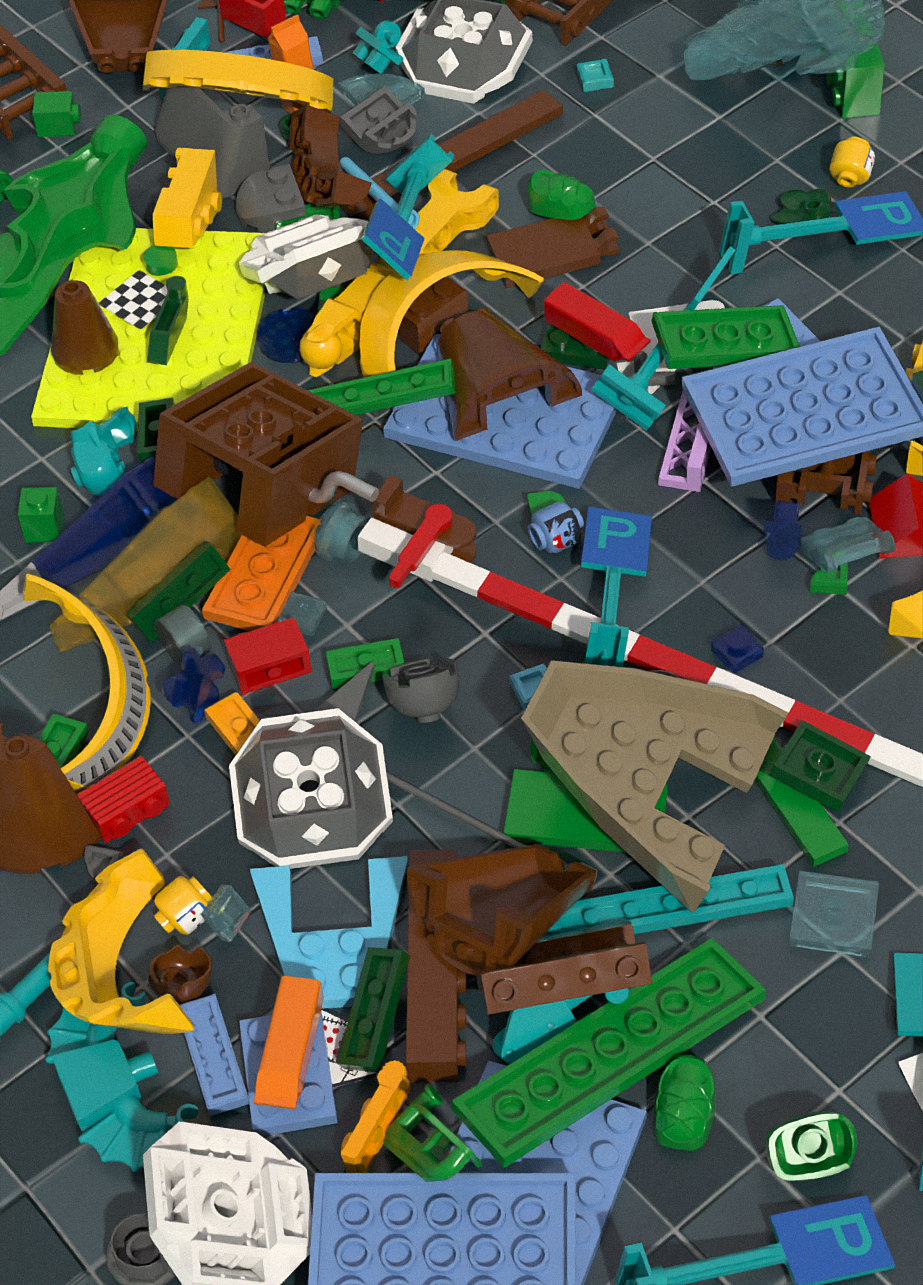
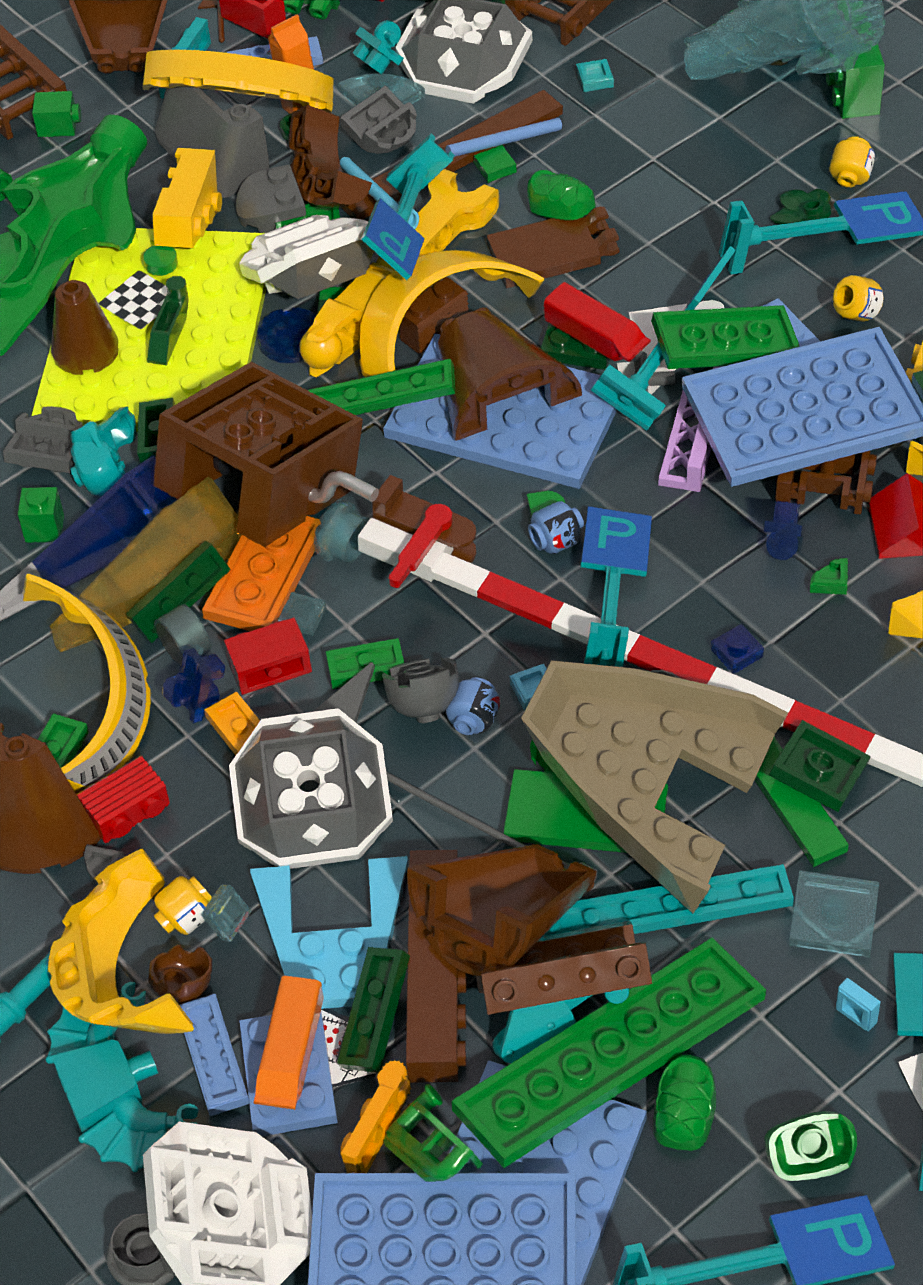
clear light blue plate [800,517,895,573] -> none
none -> dark grey slope [3,406,83,473]
none -> medium blue bar [445,118,562,157]
none -> medium blue head [446,677,500,735]
none -> green tile [474,145,517,183]
none -> yellow head [832,275,884,322]
none -> medium azure tile [836,978,881,1032]

